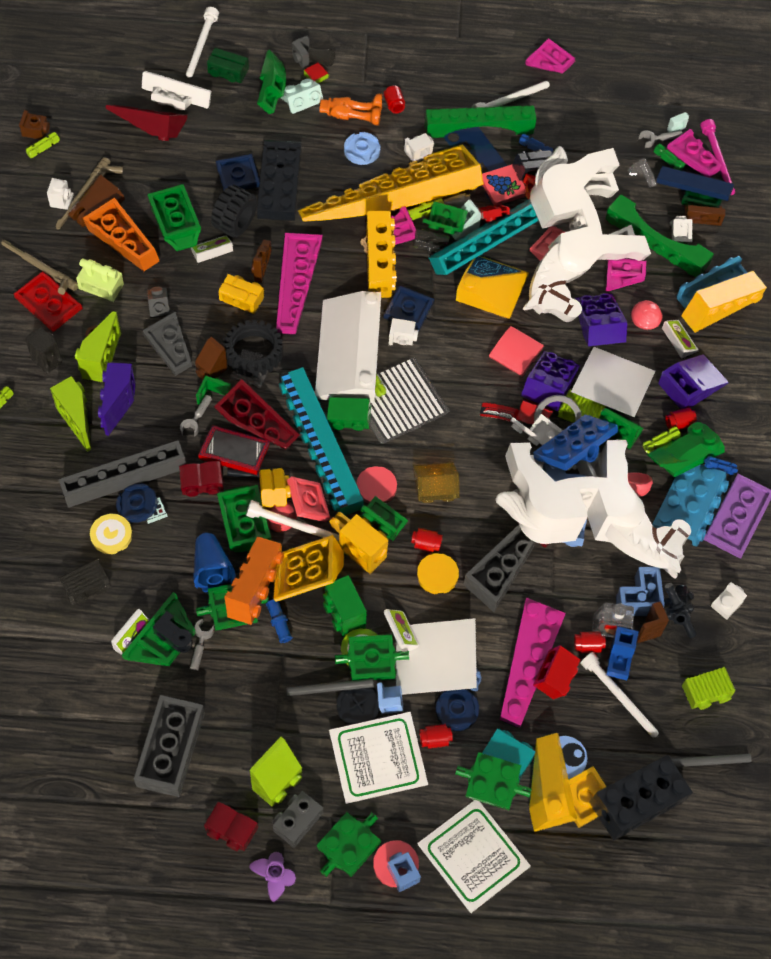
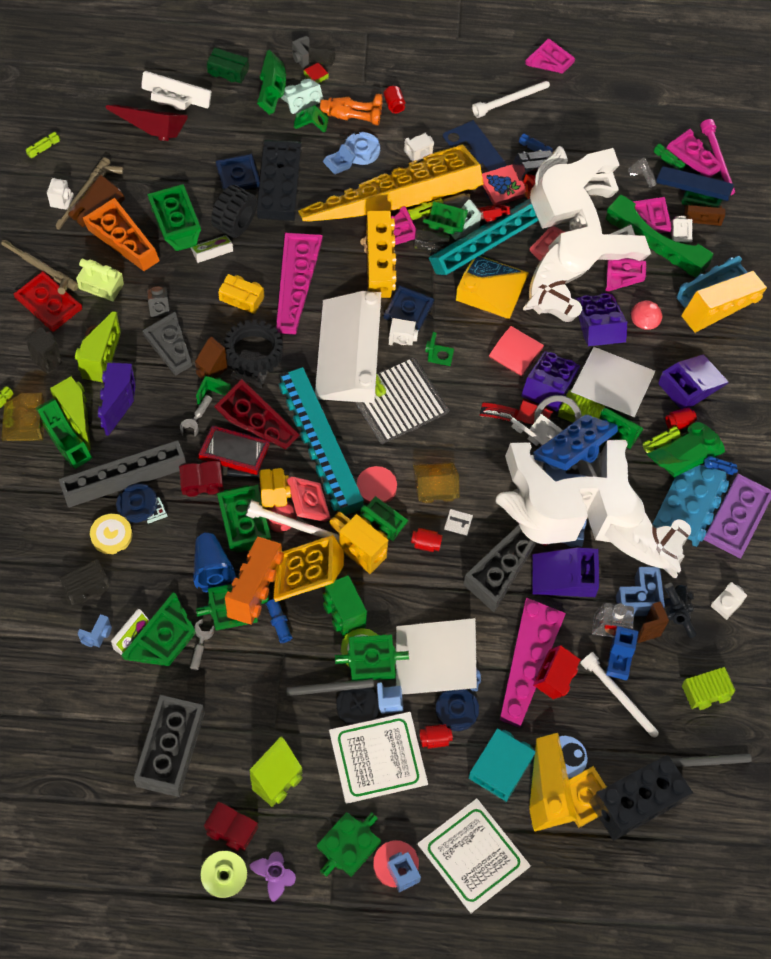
reddish brown brick [19,110,50,140] -> none
black leg [153,611,193,653] -> none
white piece [186,7,219,78] -> none
reddish brown wing [251,240,272,283] -> none
dark grey brick [273,791,323,848] -> none
green brick [327,397,371,431] -> none
slope [384,609,419,652] -> none
yellow tile [417,553,459,594] -> none
green arch [425,105,537,138] -> none
green plate [455,752,532,810] -> none
red brick [574,631,606,653] -> none
coral piece [628,472,653,497] -> none
light grey piece [638,130,682,148] -> none
slope [662,320,698,358] -> none
light aqua tile [667,112,689,132] -> none
none -> clear yellow slope [1,393,45,441]
none -> green arch [35,398,93,469]
none -> medium blue bracket [78,614,112,648]
none -> yellowish green dish [201,851,247,898]
none -> green bracket [294,105,328,132]
none -> medium blue bracket [323,144,356,174]
none -> green bracket [425,332,454,366]
none -> clear sticker [444,509,473,536]
none -> dark purple slope [532,548,599,598]
none -> dark pink wing [633,197,672,233]

